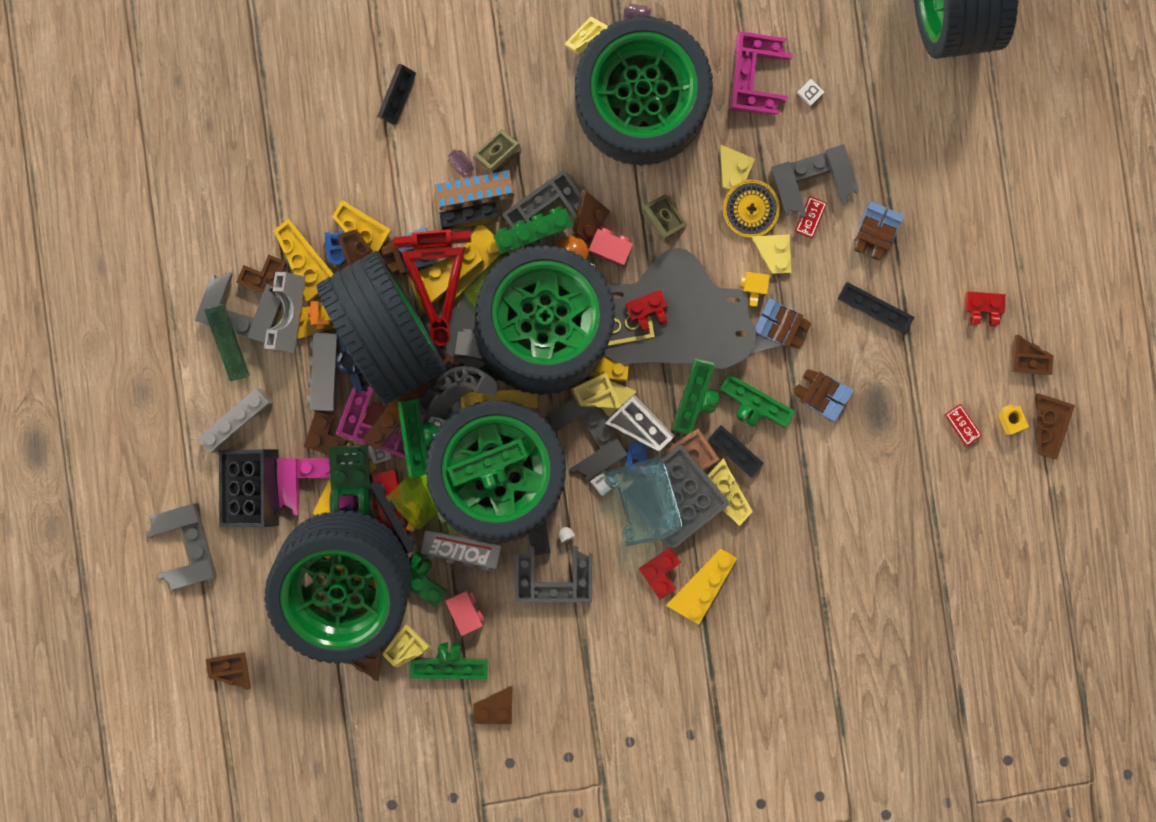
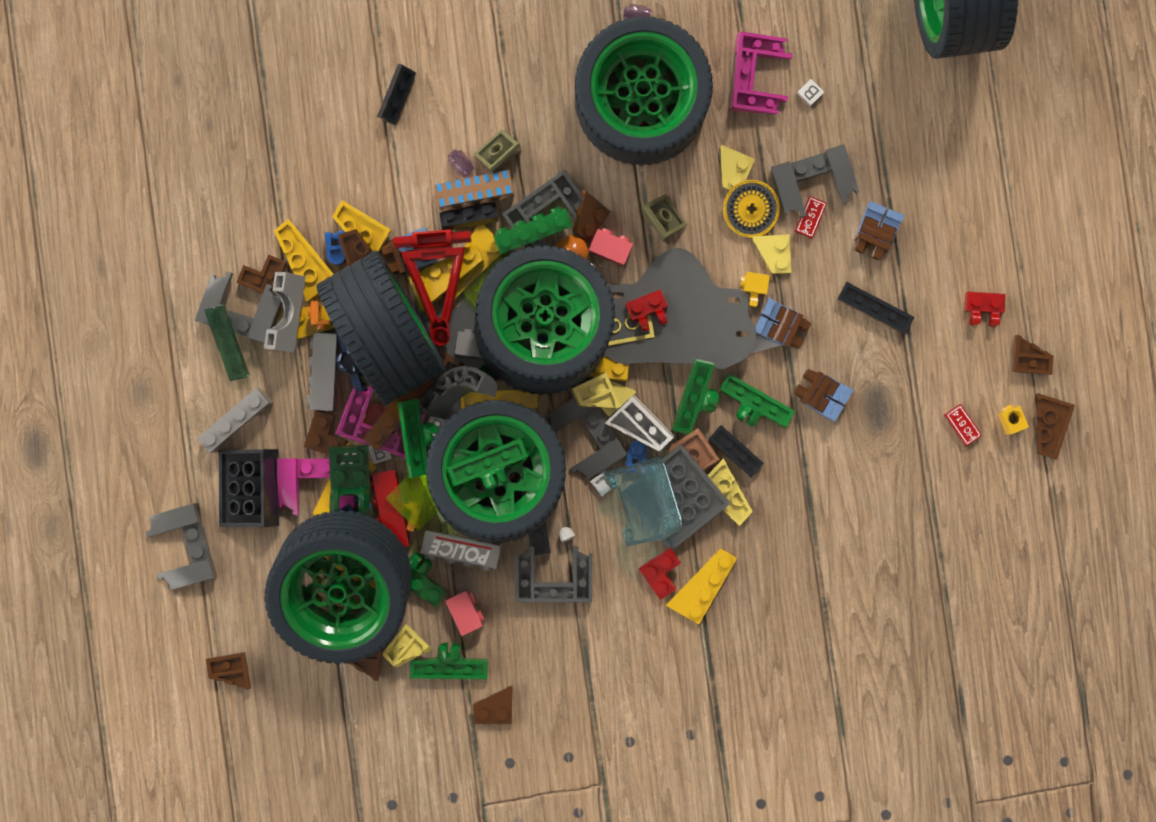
black plate [368,481,416,553] -> none
light yellow wing [565,17,607,55] -> none

